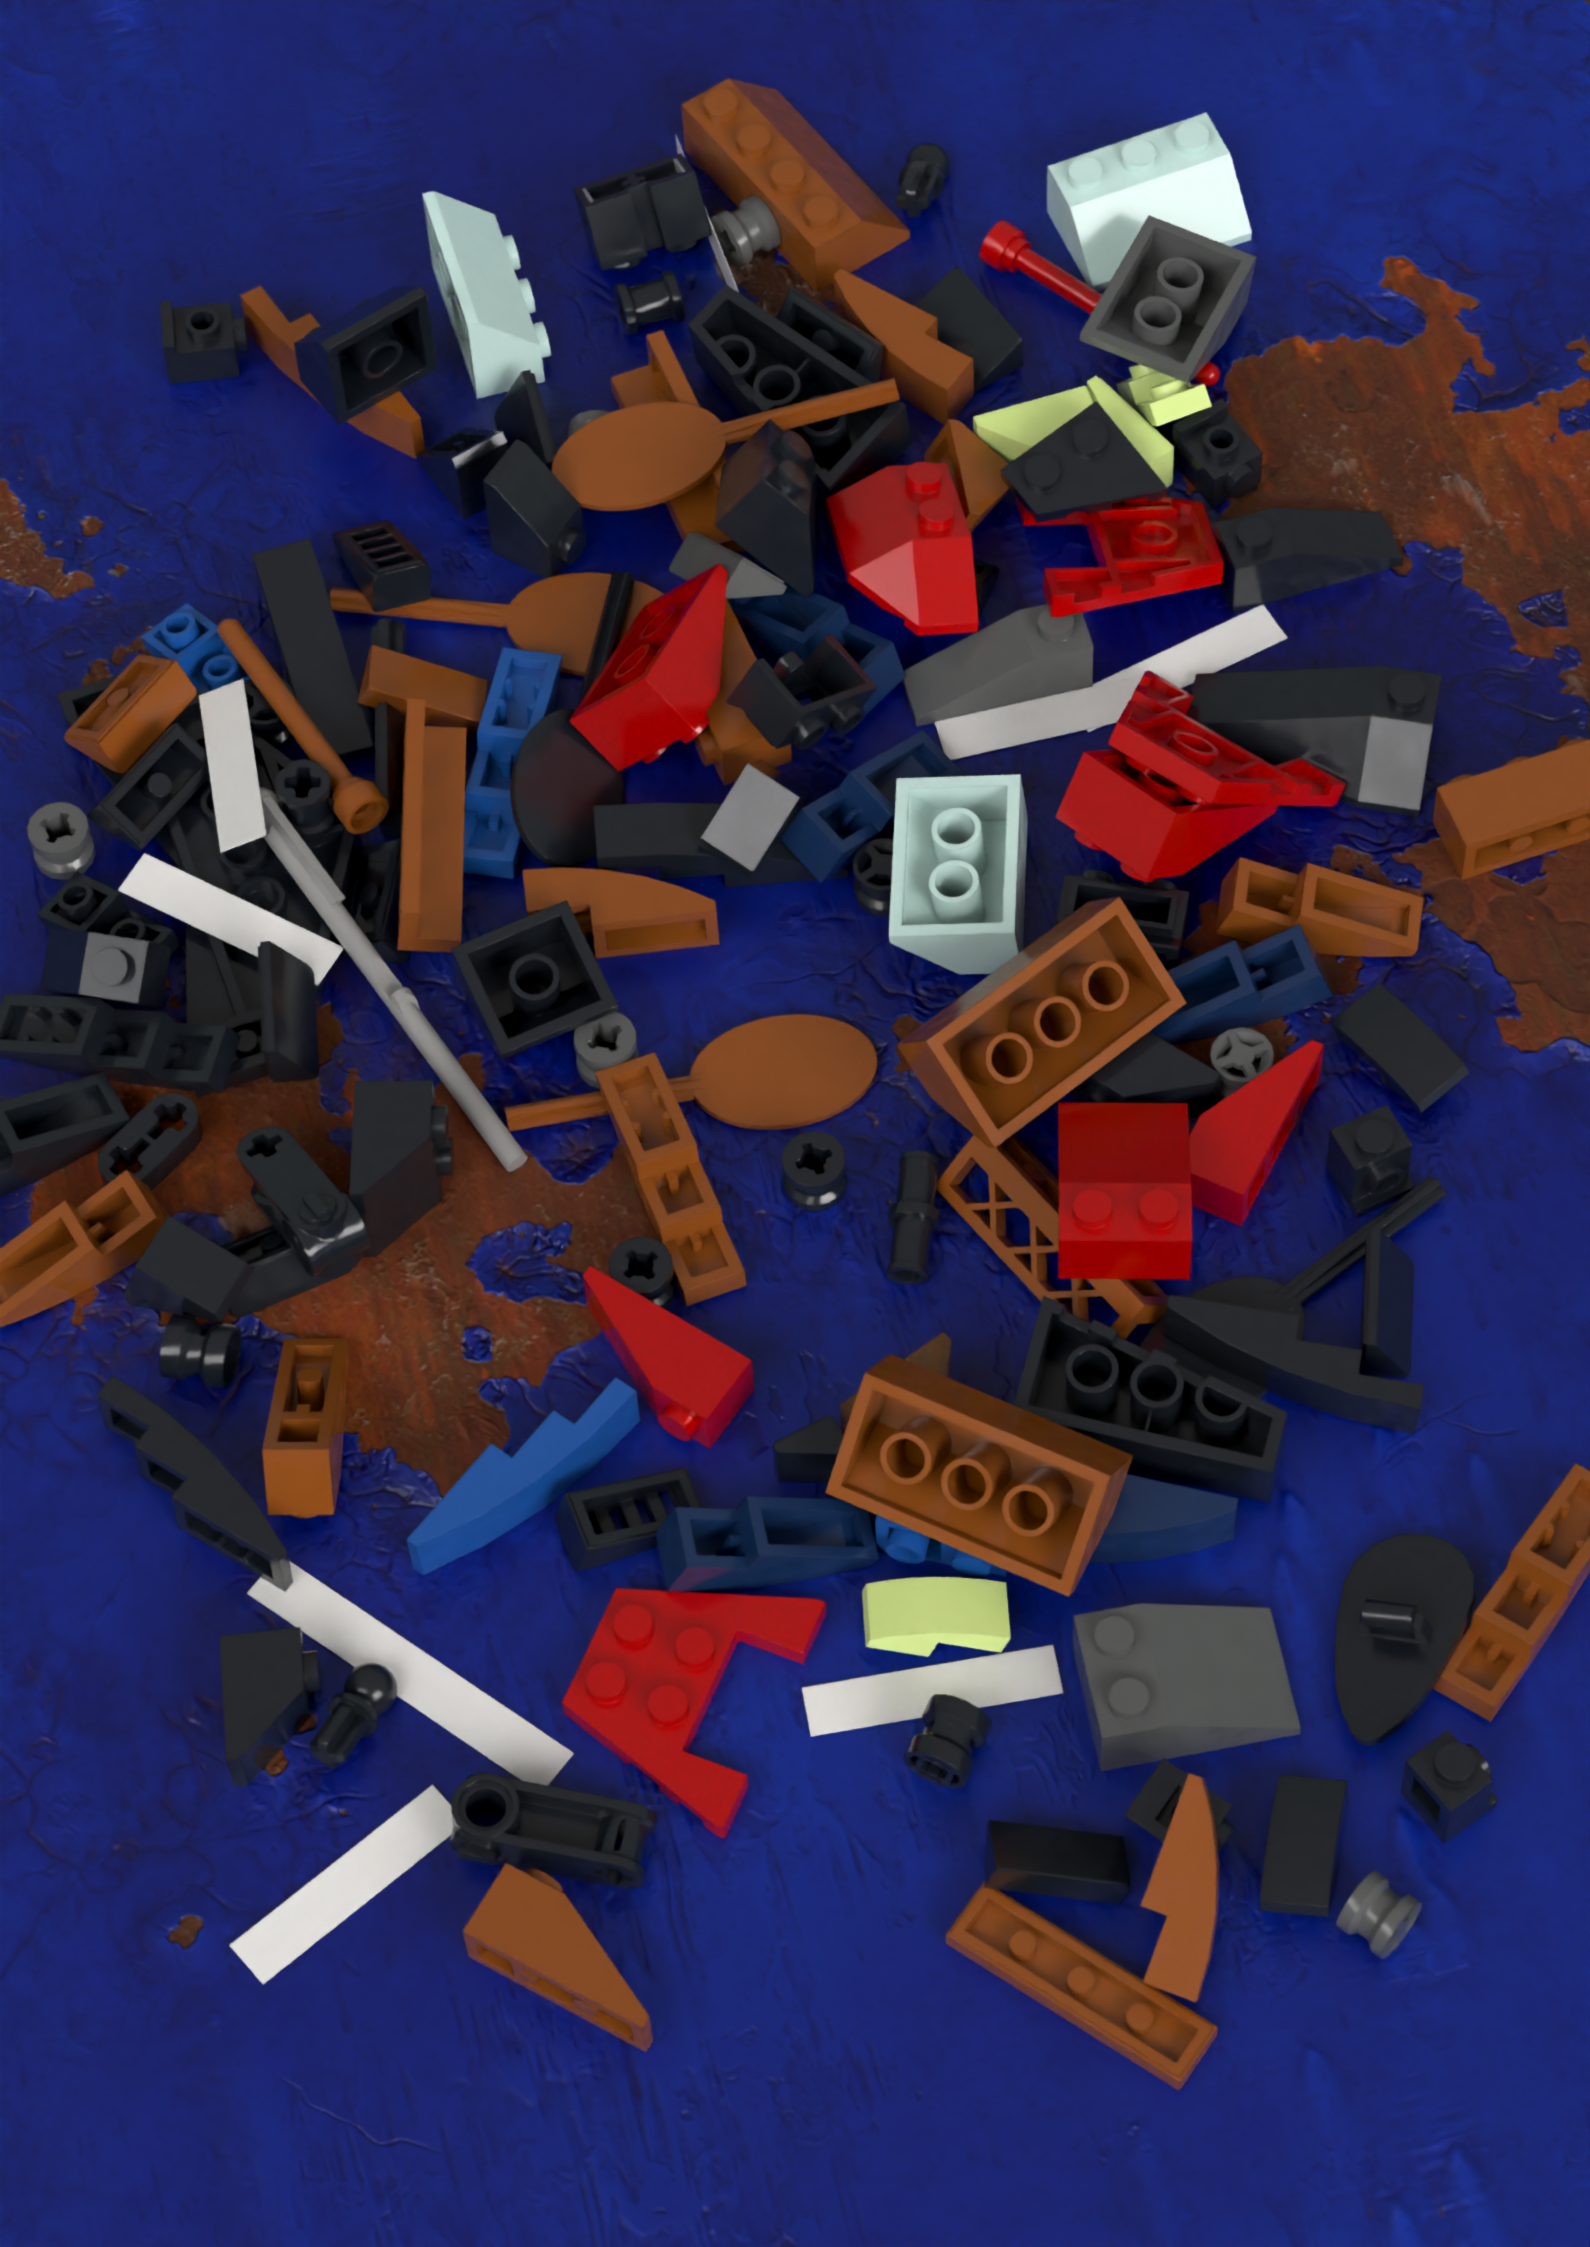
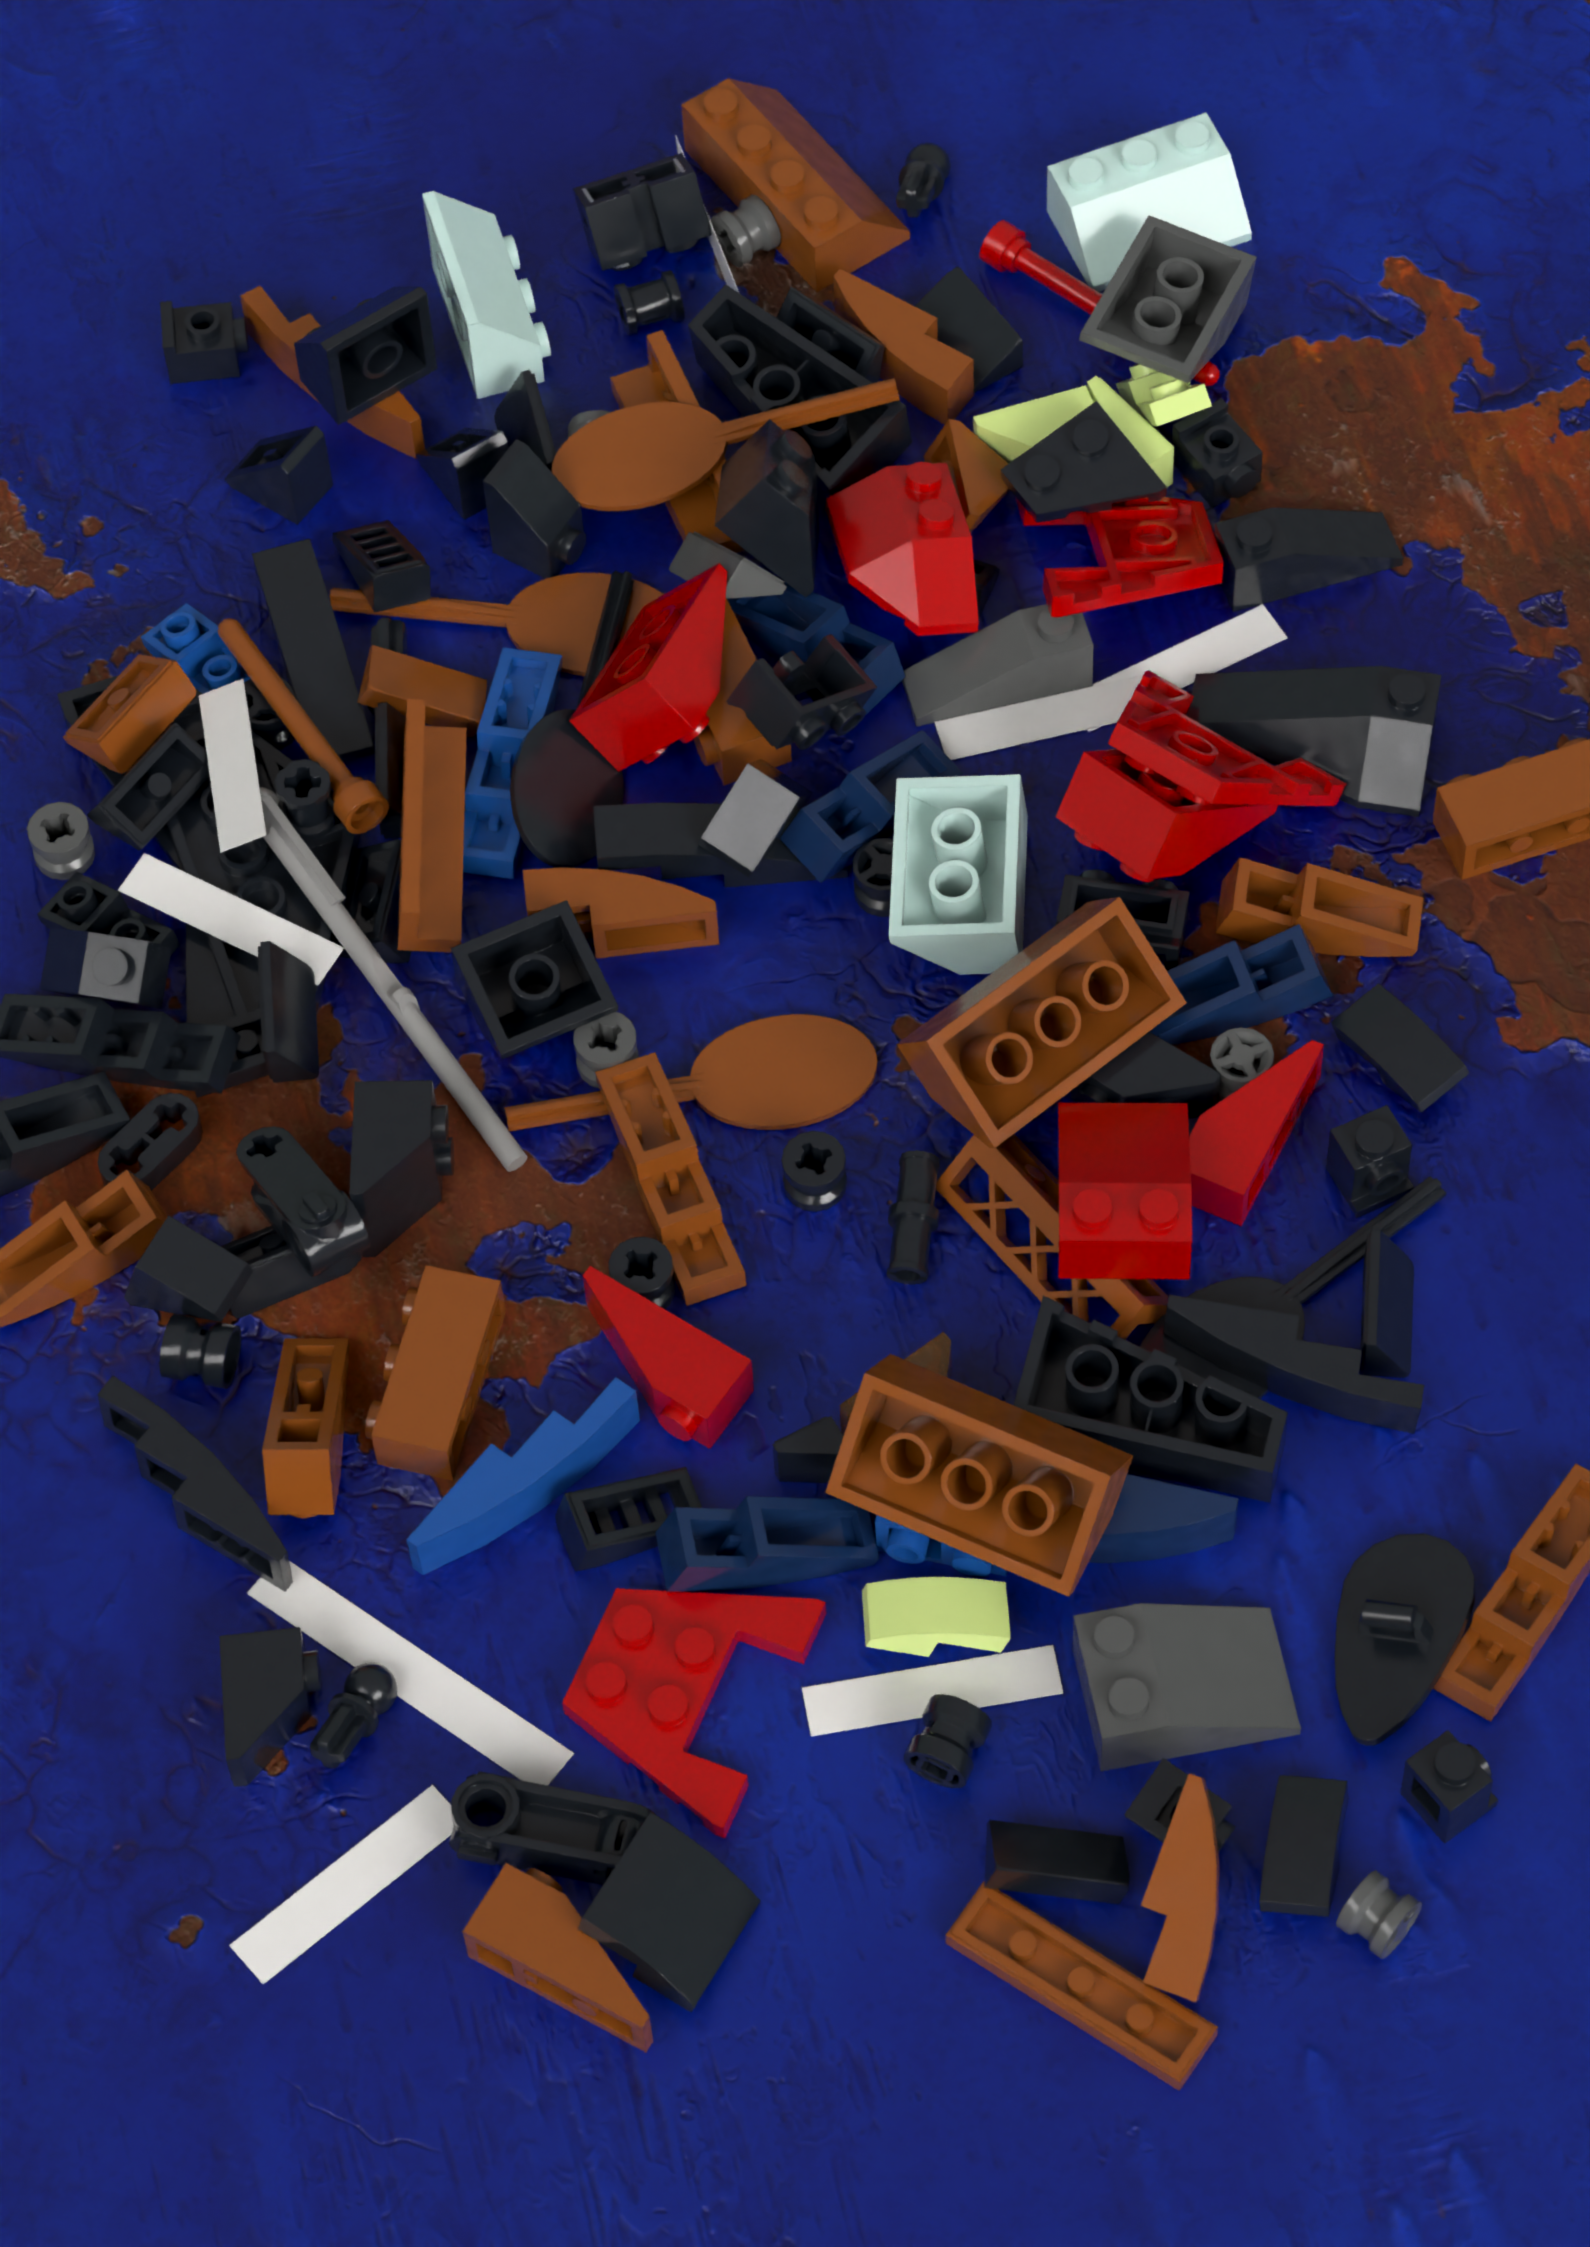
none -> black slope [224,425,333,525]
none -> dark orange brick [365,1265,506,1480]
none -> black slope [578,1812,761,2013]

